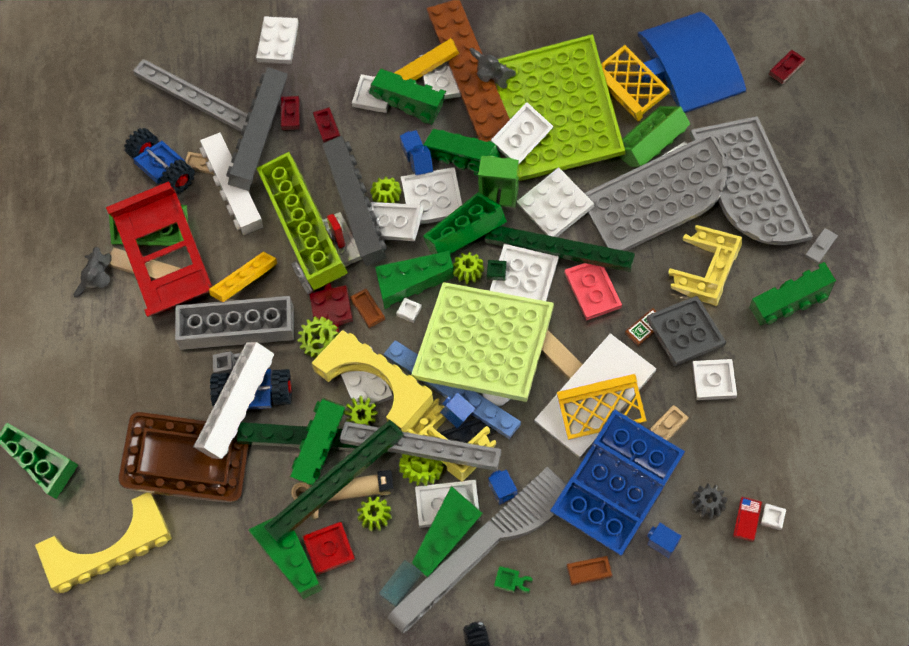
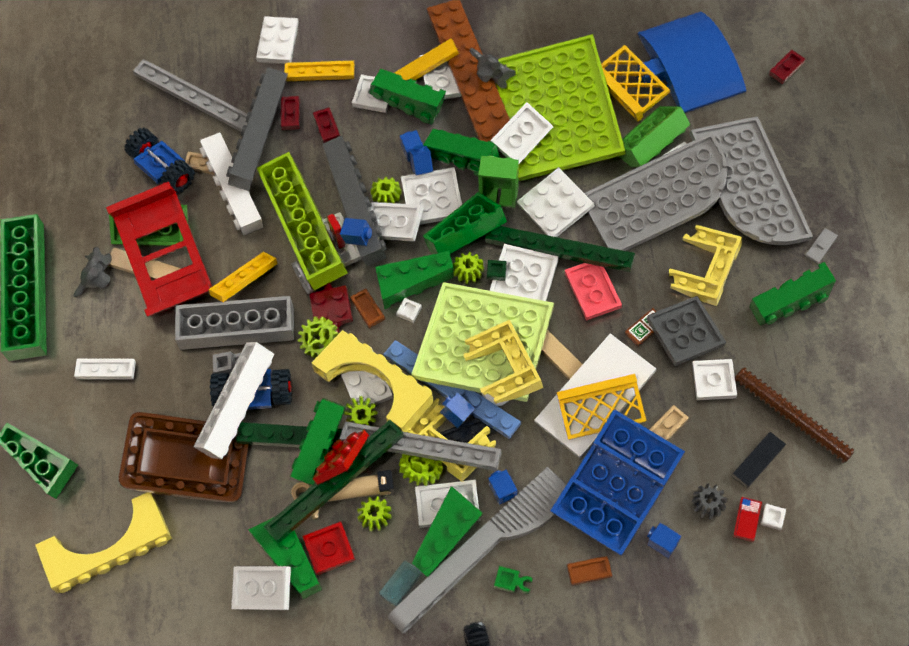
none -> green brick [0,214,47,361]
none -> white plate [74,359,136,379]
none -> white plate [232,566,291,610]
none -> yellow plate [284,61,355,81]
none -> red plate [313,429,369,485]
none -> blue brick [340,218,372,246]
none -> light yellow wedge [464,320,543,403]
none -> black tile [732,432,786,489]
none -> reddish brown piece [735,367,854,464]

